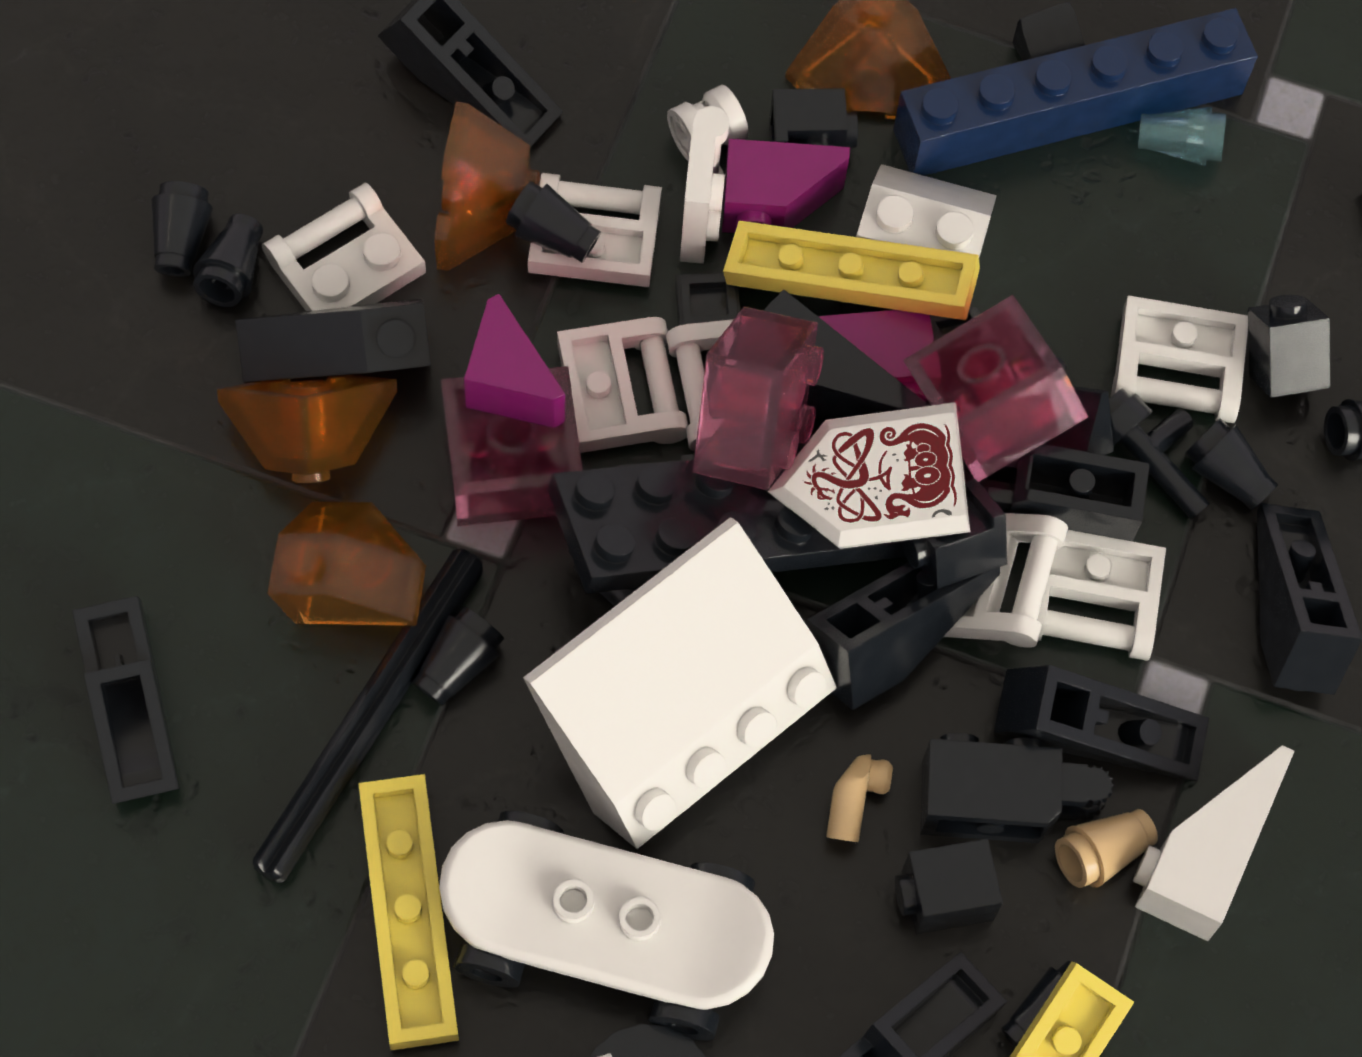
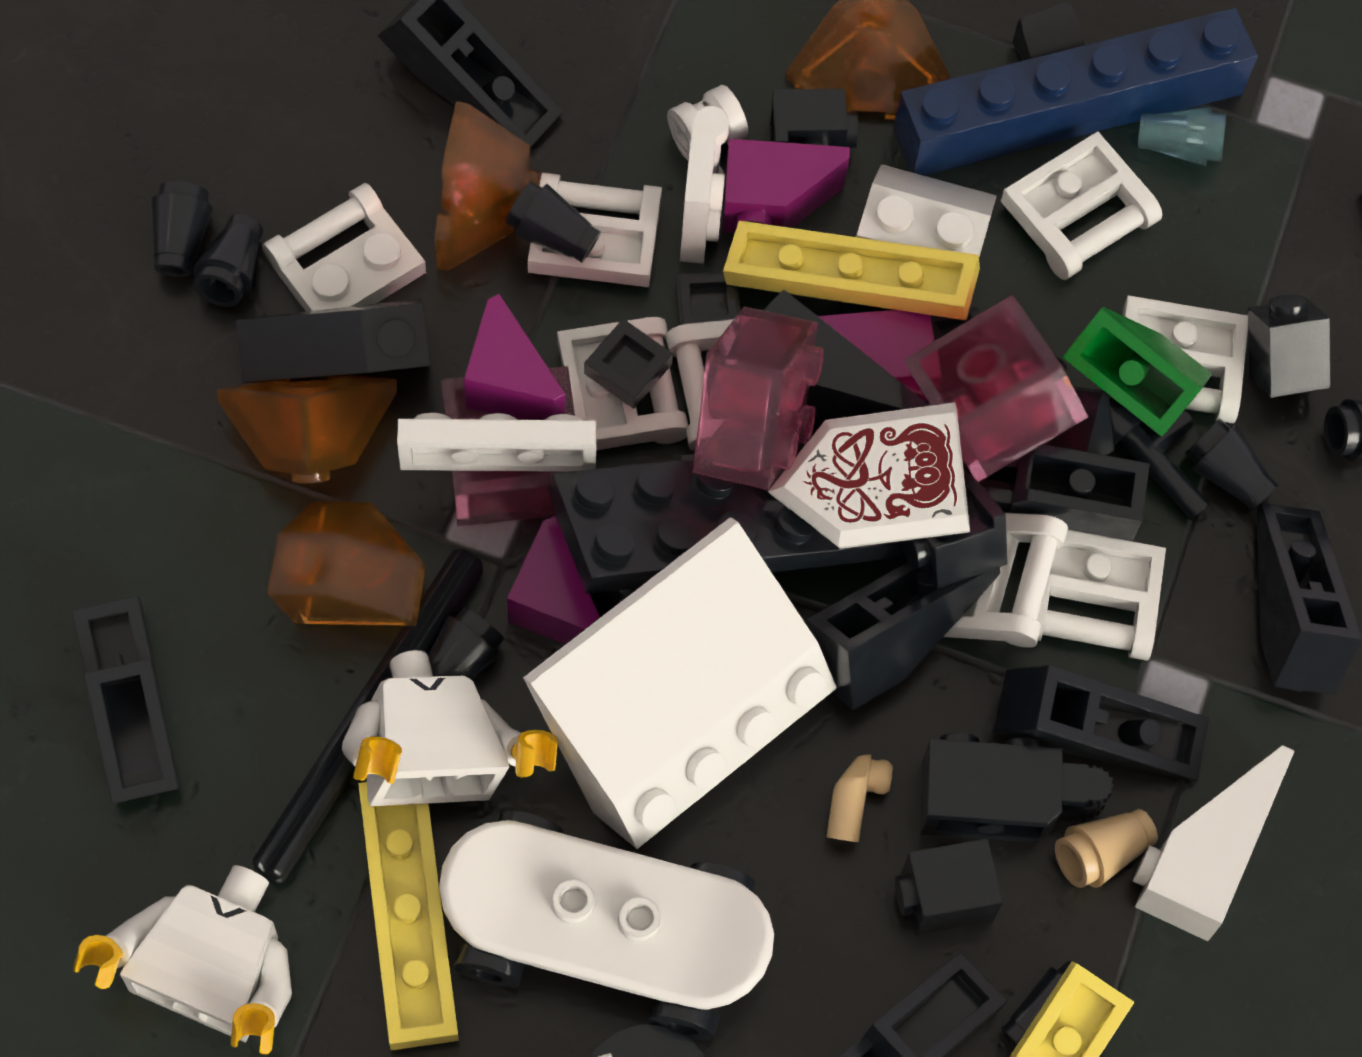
none -> torso [73,865,292,1054]
none -> torso [342,650,558,806]
none -> white plate [397,413,596,472]
none -> magenta slope [507,516,600,645]
none -> black plate [584,319,673,409]
none -> white plate [1001,131,1162,280]
none -> green slope [1062,307,1212,437]

